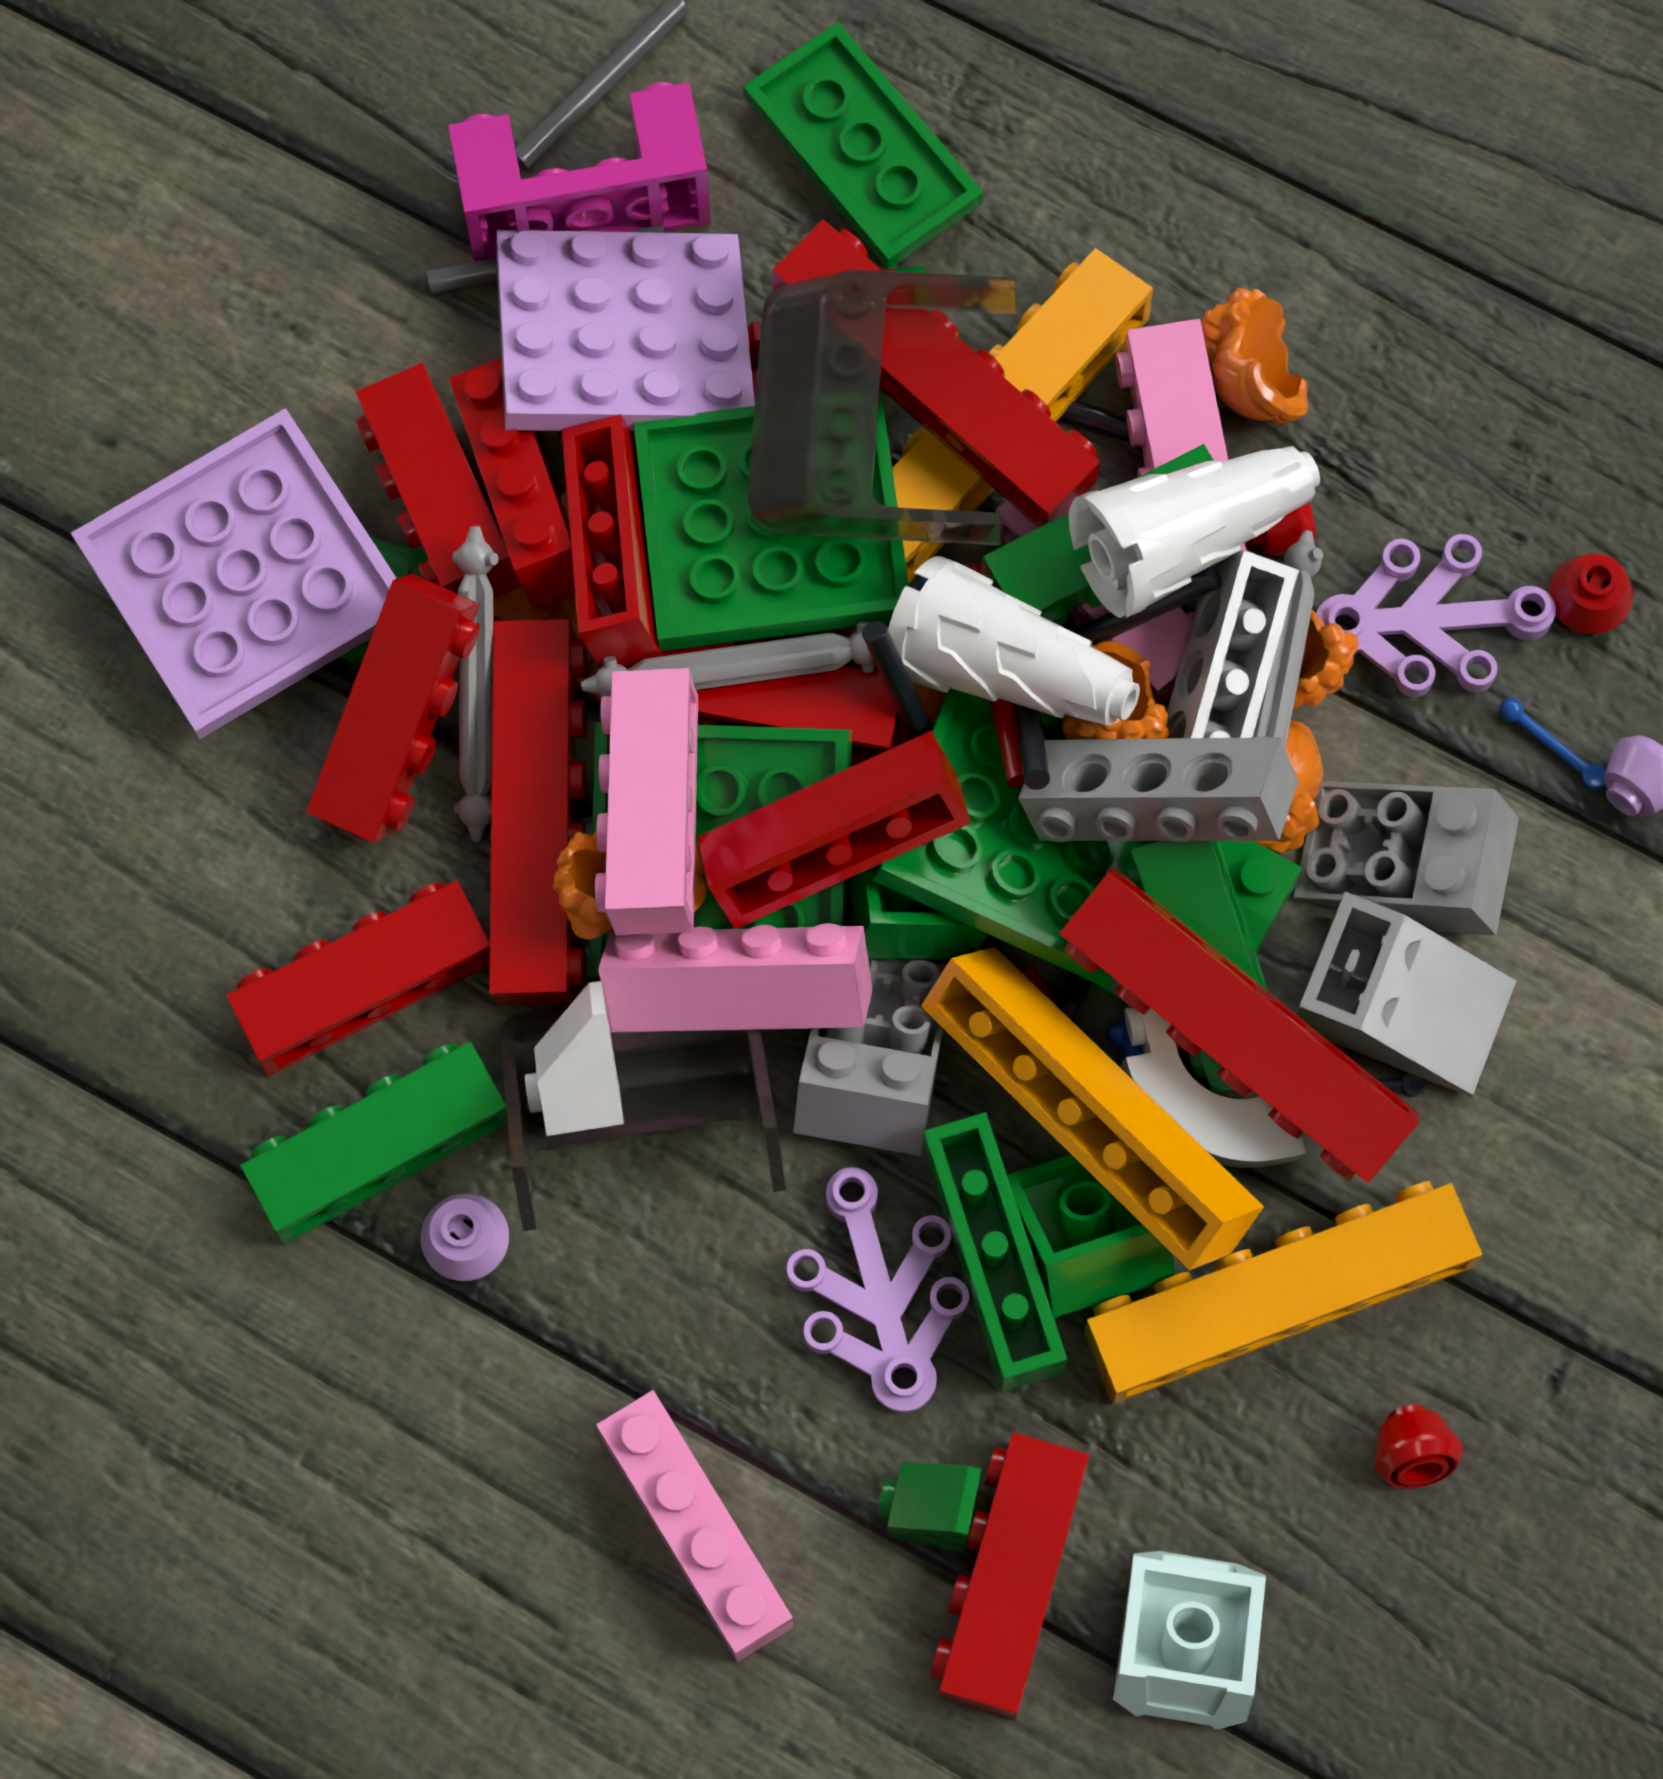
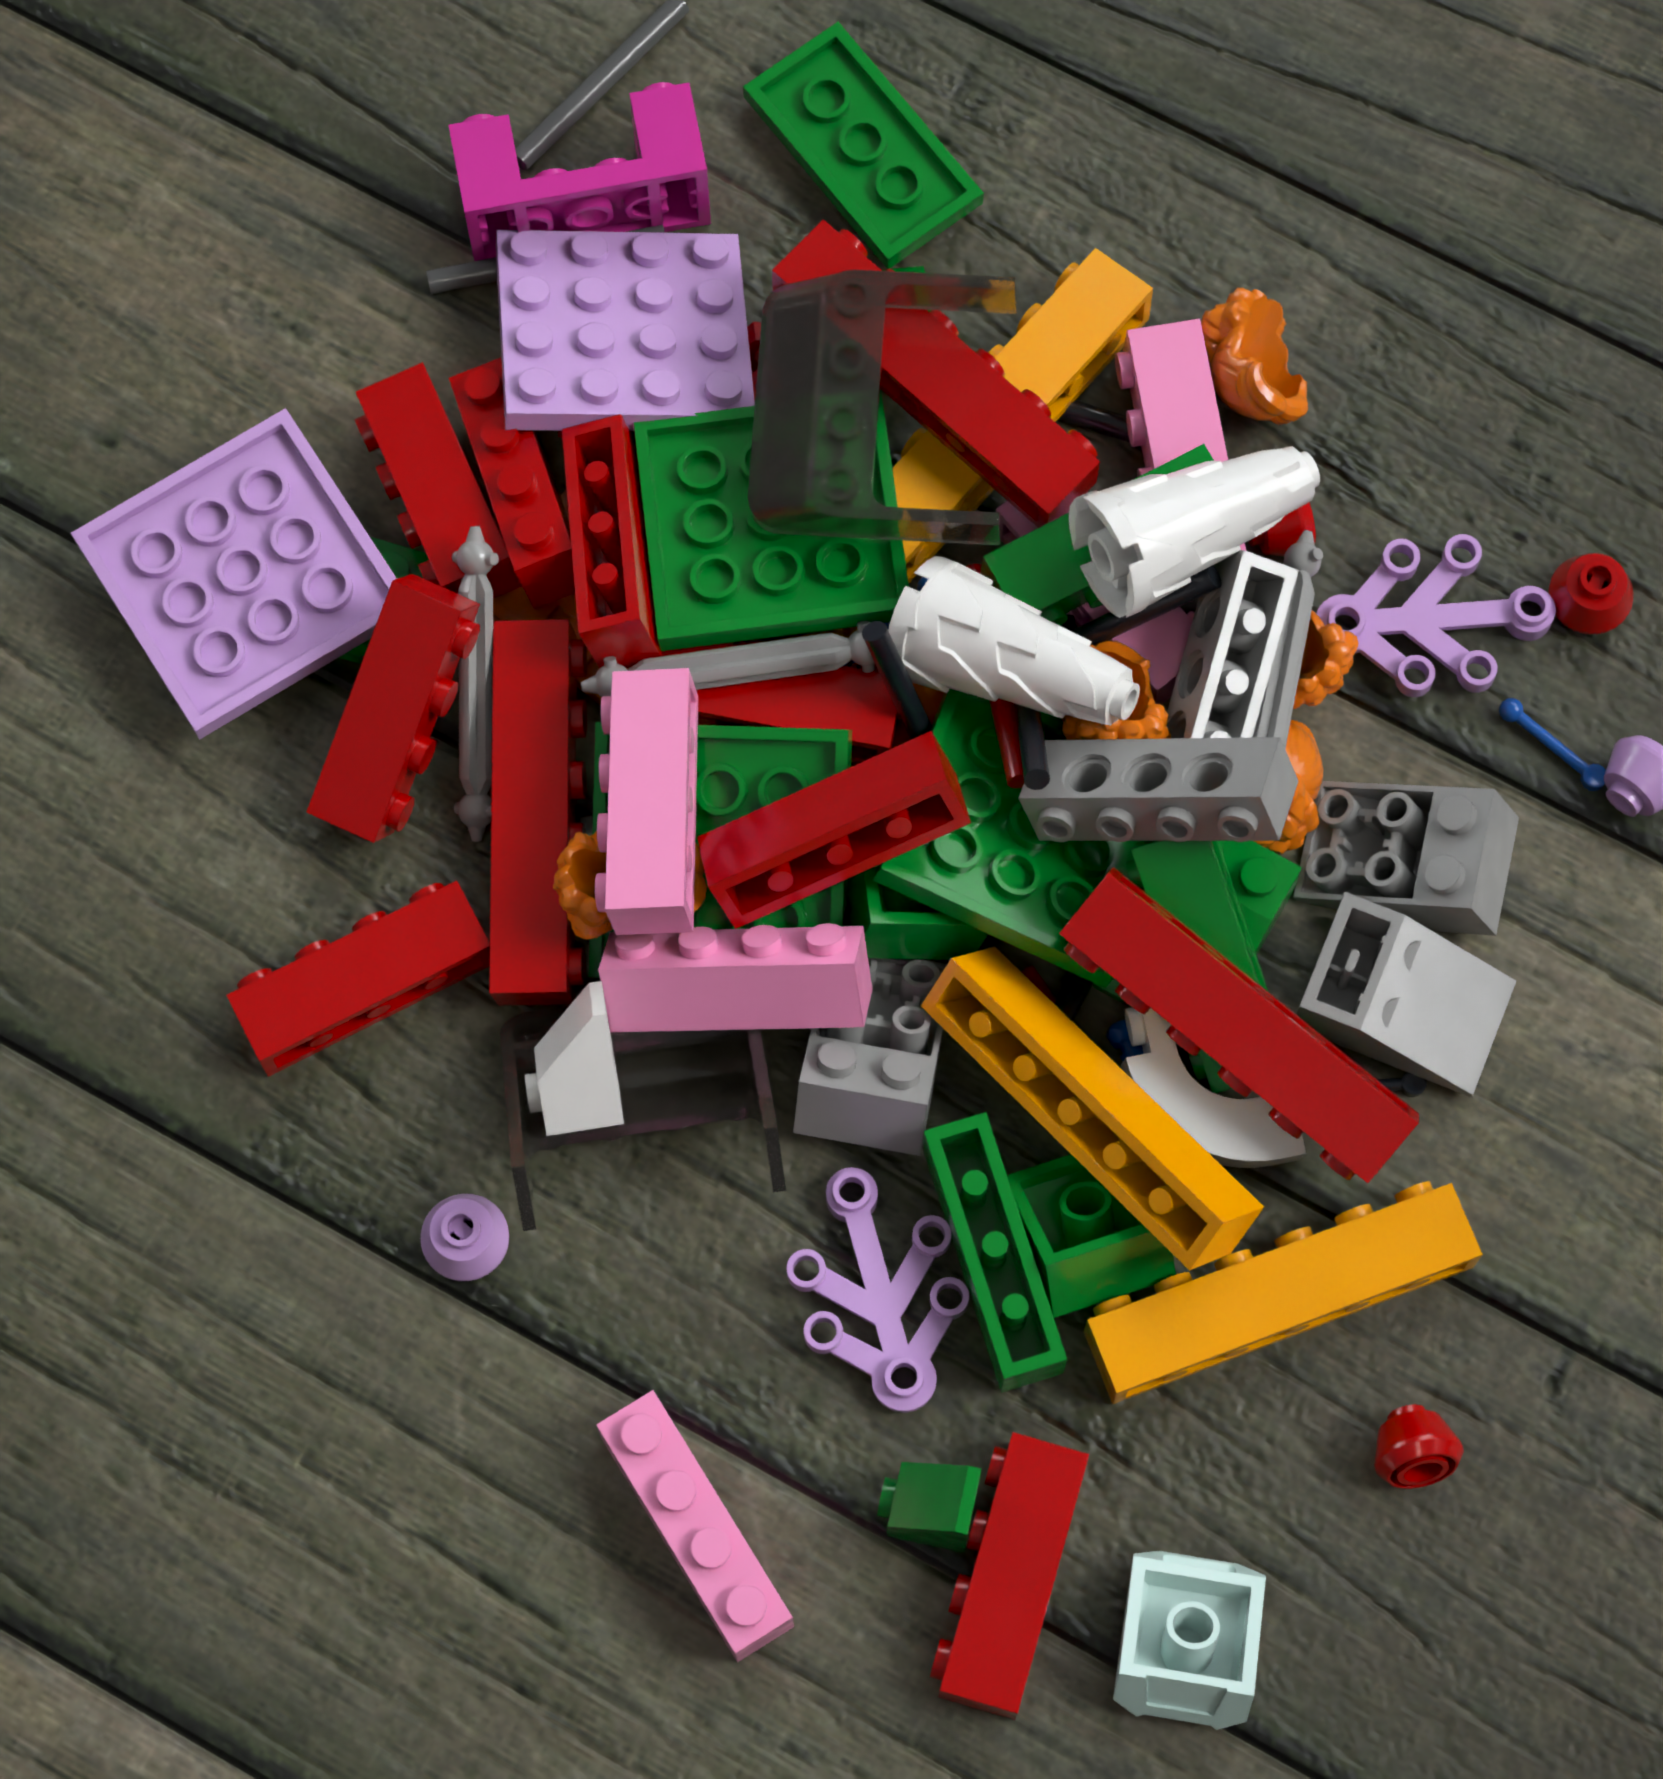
green brick [240,1041,512,1246] -> none

